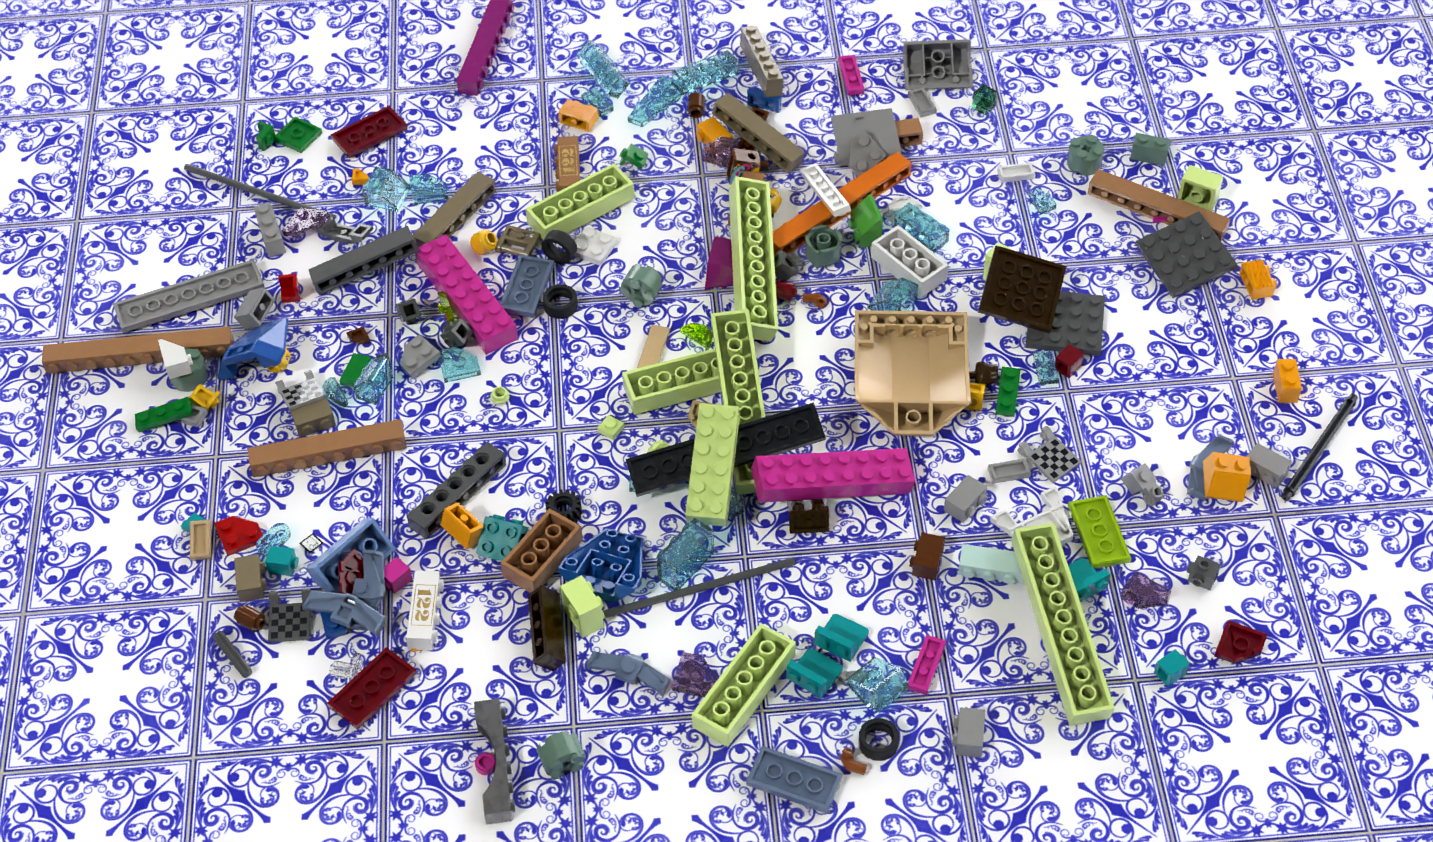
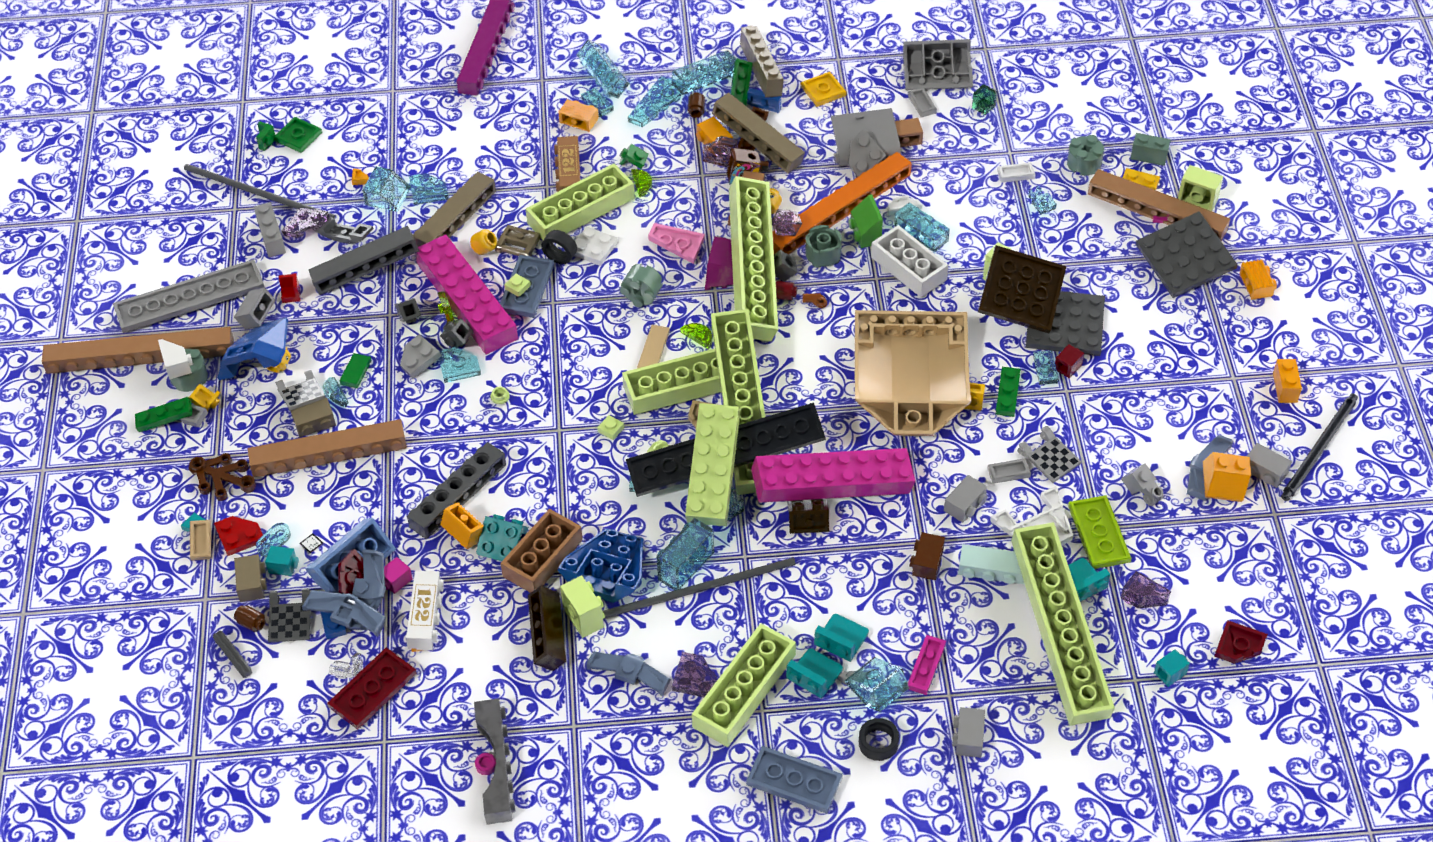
dark red plate [330,106,408,158] -> none
reddish brown tile [346,326,371,344] -> none
clear light blue slope [353,353,393,405] -> none
sand green brick [536,731,586,780] -> none
black tyre [543,284,578,319] -> none
black tyre [545,489,582,523] -> none
white plate [800,164,851,217] -> none
dark pink plate [838,55,865,96] -> none
dark orange arm [840,748,867,775] -> none
clear light blue slope [867,277,918,311] -> none
dark brown piece [969,362,998,386] -> none
dark grey brick [1186,555,1221,591] -> none
none -> reddish brown plant [188,453,256,501]
none -> yellowish green plate [504,274,531,297]
none -> clear neon green plate [631,169,652,198]
none -> bright pink wing [648,223,705,264]
none -> green plate [730,58,753,106]
none -> clear purple brick [772,209,802,236]
none -> yellow tile [800,71,846,107]
none -> yellow plate [1122,168,1160,190]

